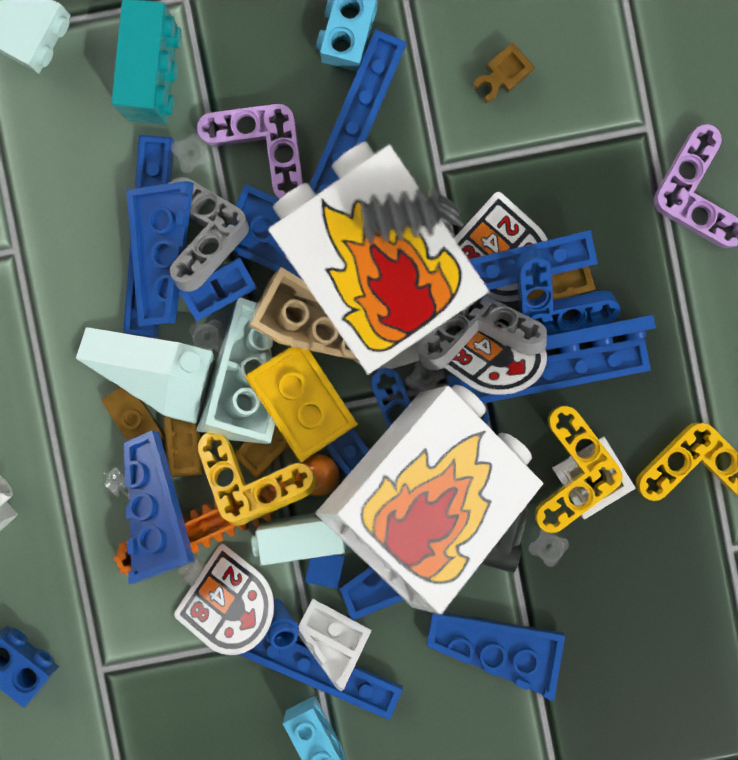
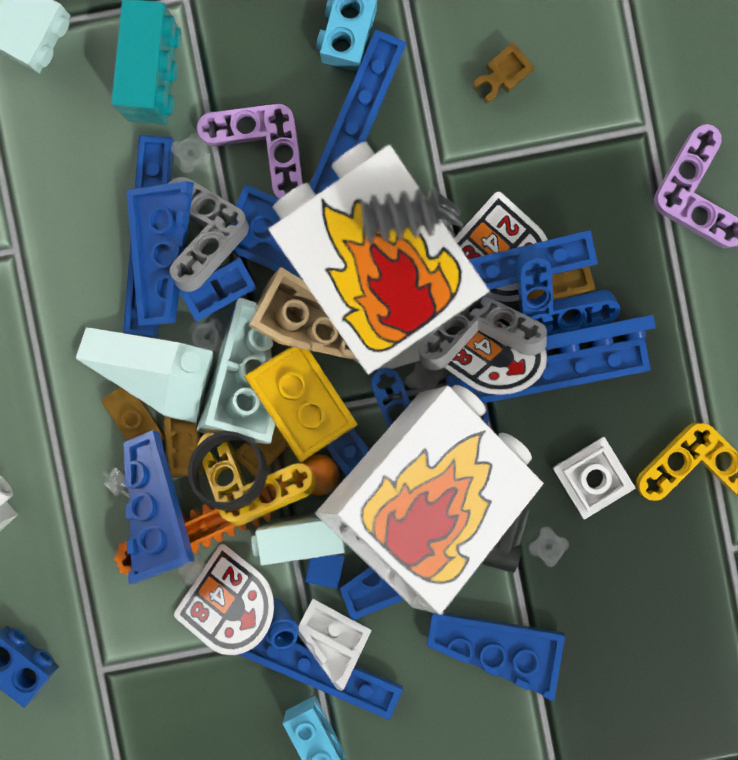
yellow beam [535,406,623,533] -> none
none -> black tyre [188,431,268,511]

